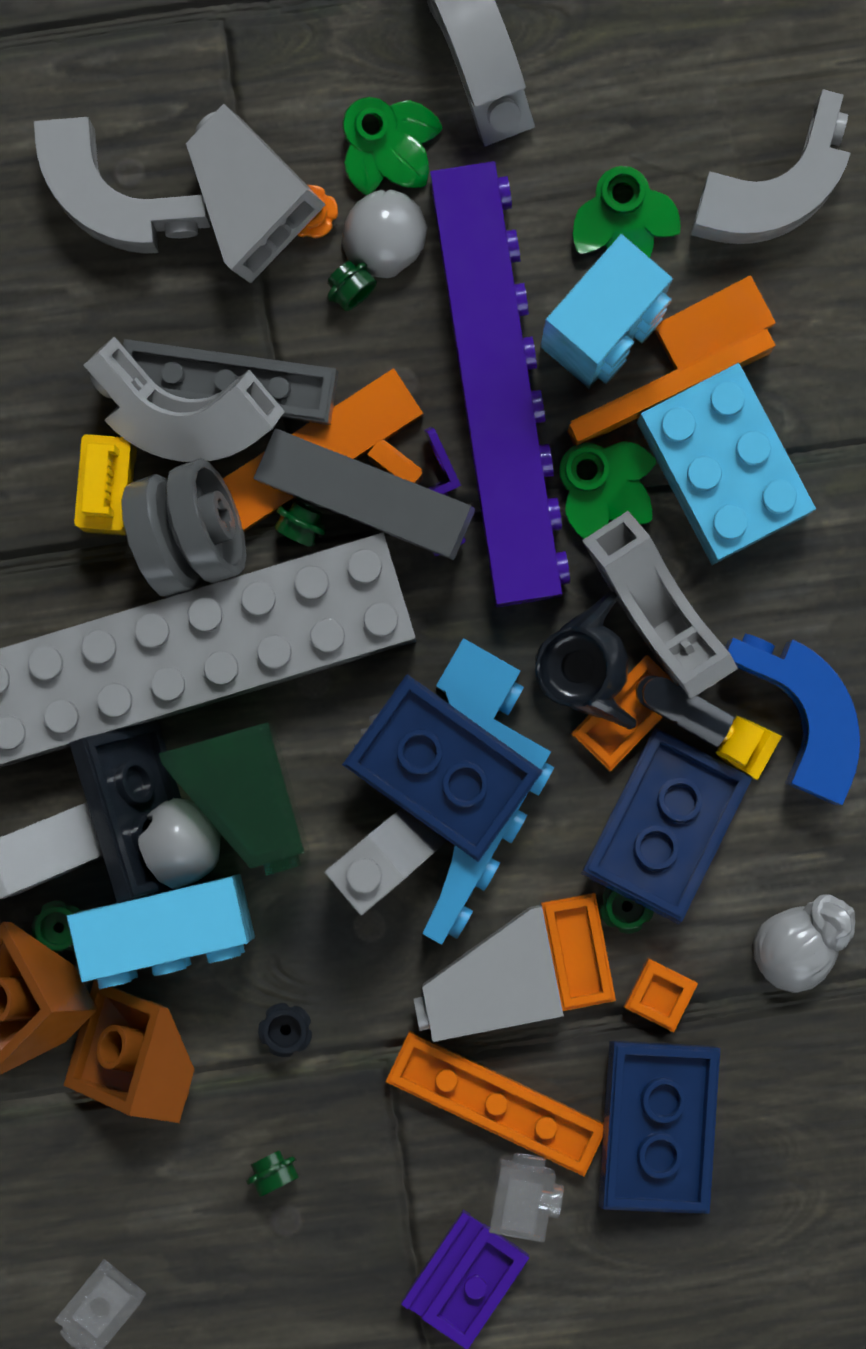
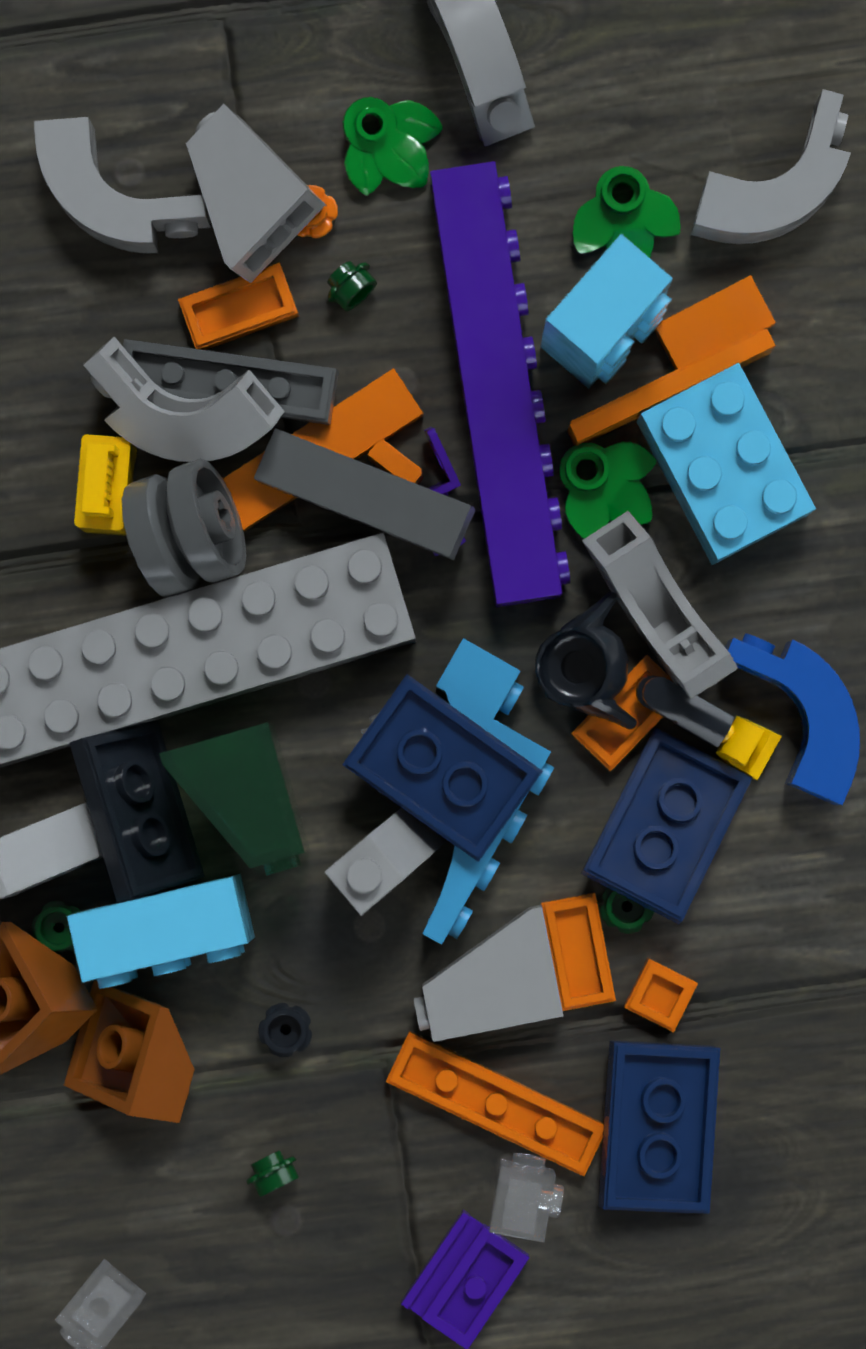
light grey hair [138,798,221,890] -> none
dark green plate [274,500,327,547] -> none
light grey hair [341,190,428,278] -> none
light grey hair [753,894,855,993] -> none
none -> orange tile [178,263,299,350]

